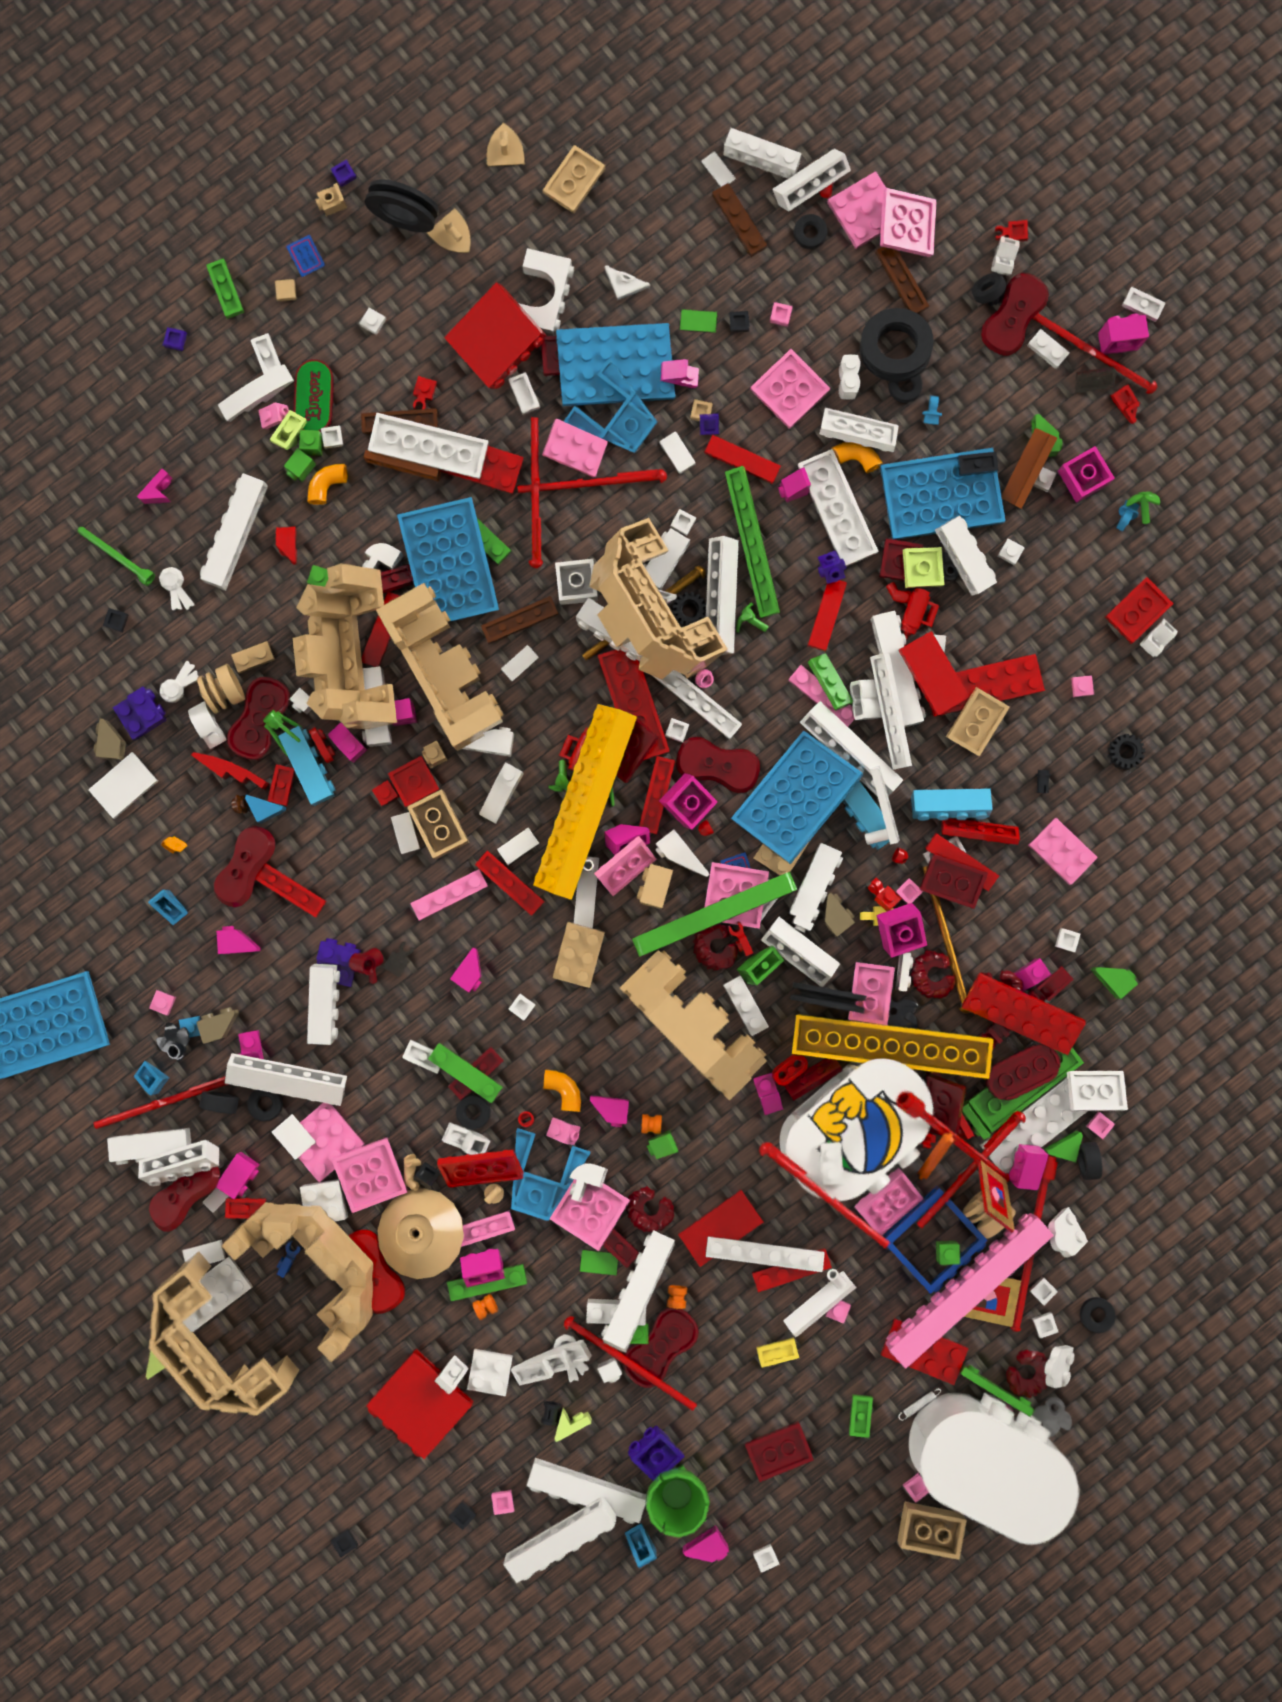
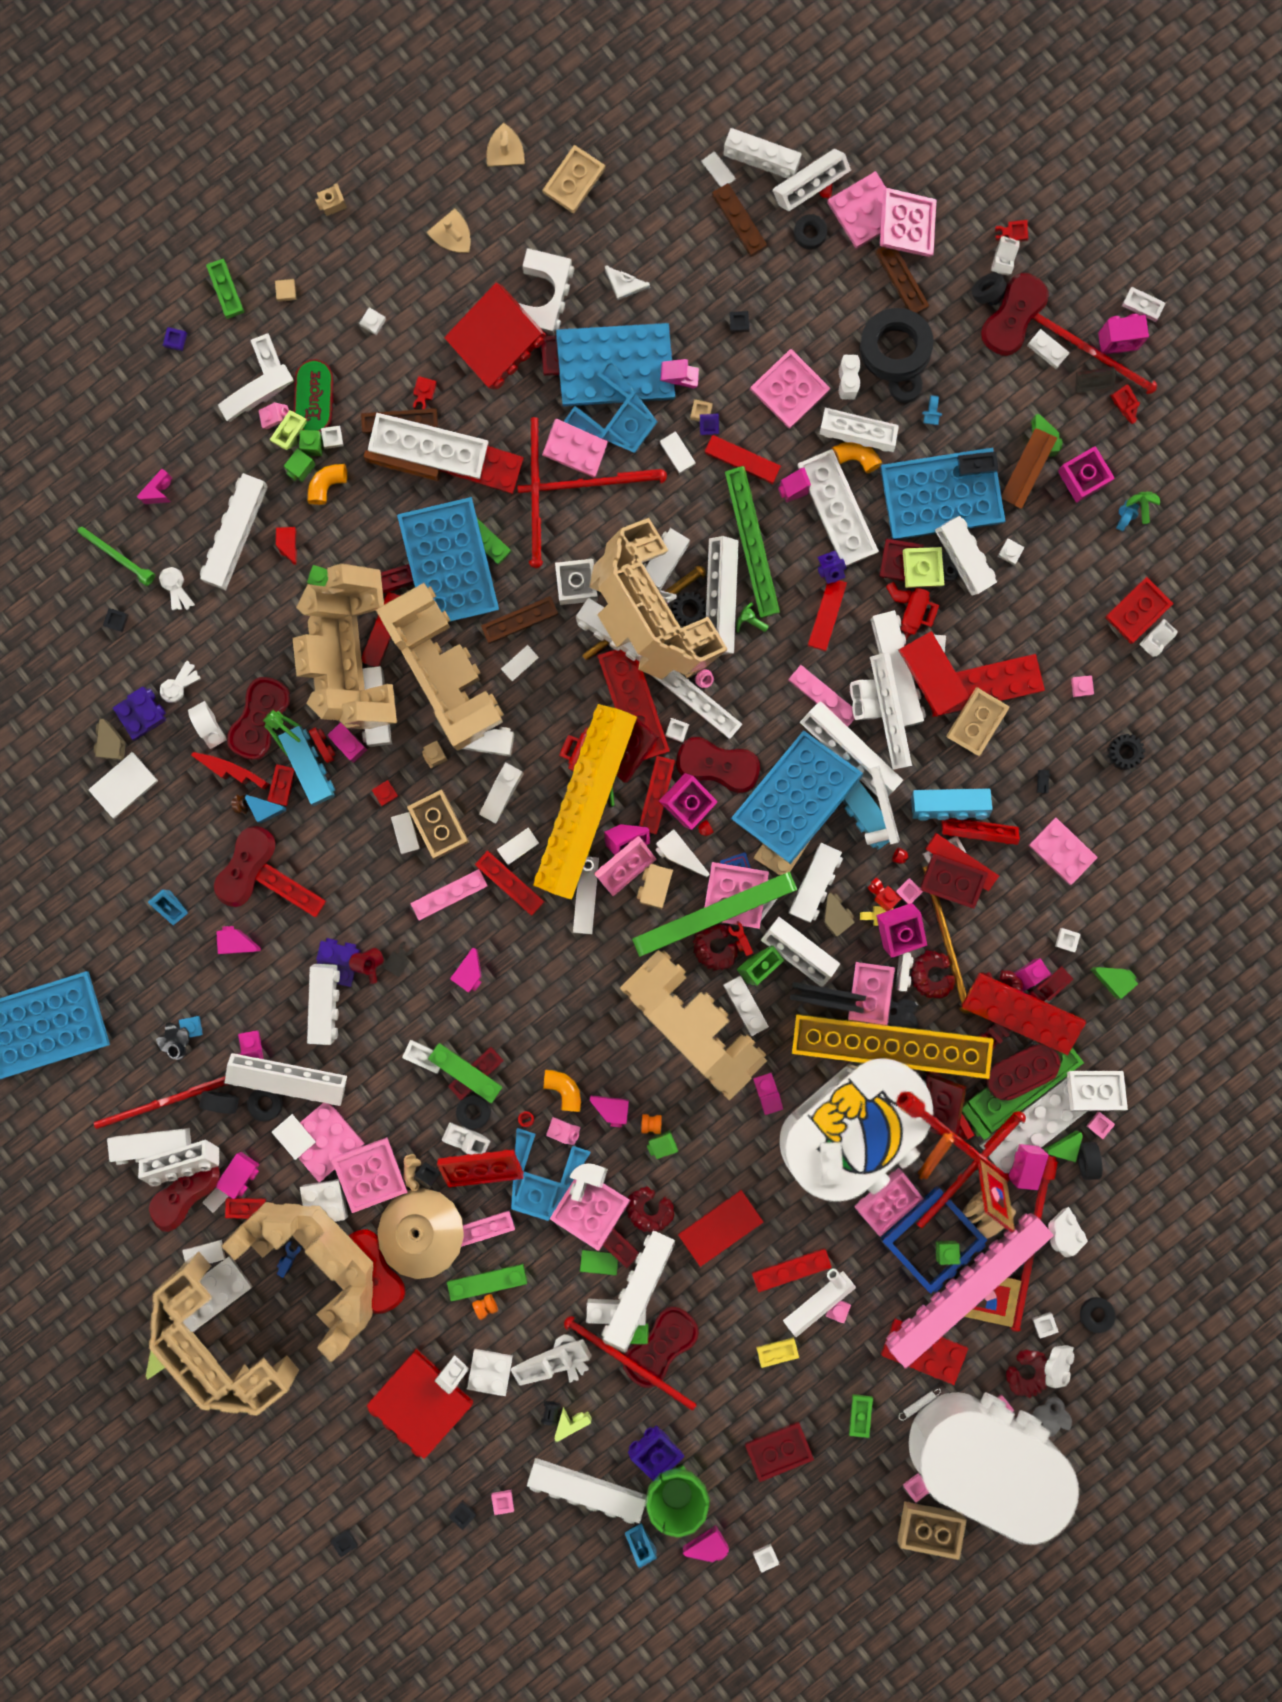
dark azure slope [134,1061,170,1095] -> none
bright pink plate [149,990,176,1015] -> none
light orange piece [161,836,188,853] -> none
tan wheel [197,664,246,714] -> none
dark tan slope [197,1007,239,1044] -> none
tan plate [232,641,275,673] -> none
blue sticker [286,235,325,277] -> none
white plate [290,688,312,714] -> none
dark purple tile [331,160,357,187] -> none
white brick [362,543,403,570] -> none
black tyre [364,179,439,233] -> none
red plate [388,756,440,808] -> none
dark pink brick [393,698,417,726] -> none
dark pink brick [460,1249,505,1287] -> none
tan plate [484,1184,504,1204] -> none
white brick [503,1496,616,1583] -> none
white tile [508,372,540,415] -> none
white plate [509,994,535,1020] -> none
bright green plant [548,760,569,792] -> none
tan plate [553,922,605,988] -> none
white plate [598,1357,622,1383] -> none
orange wheel [667,1285,687,1309] -> none
white plate [670,509,696,536] -> none
bright green sticker [680,310,717,332] -> none
white plate [706,1236,825,1272] -> none
red bar [759,1142,890,1248] -> none
bright pink tile [770,302,793,327] -> none
red plate [772,1054,808,1086] -> none
dark red plate [784,1058,843,1101] -> none
white plate [792,916,813,933] -> none
bright green plate [808,653,853,711] -> none
red plate [919,1133,936,1149] -> none
bright green plate [960,1364,1034,1417] -> none
white plate [1029,1276,1058,1305] -> none
white plate [1033,468,1056,492] -> none

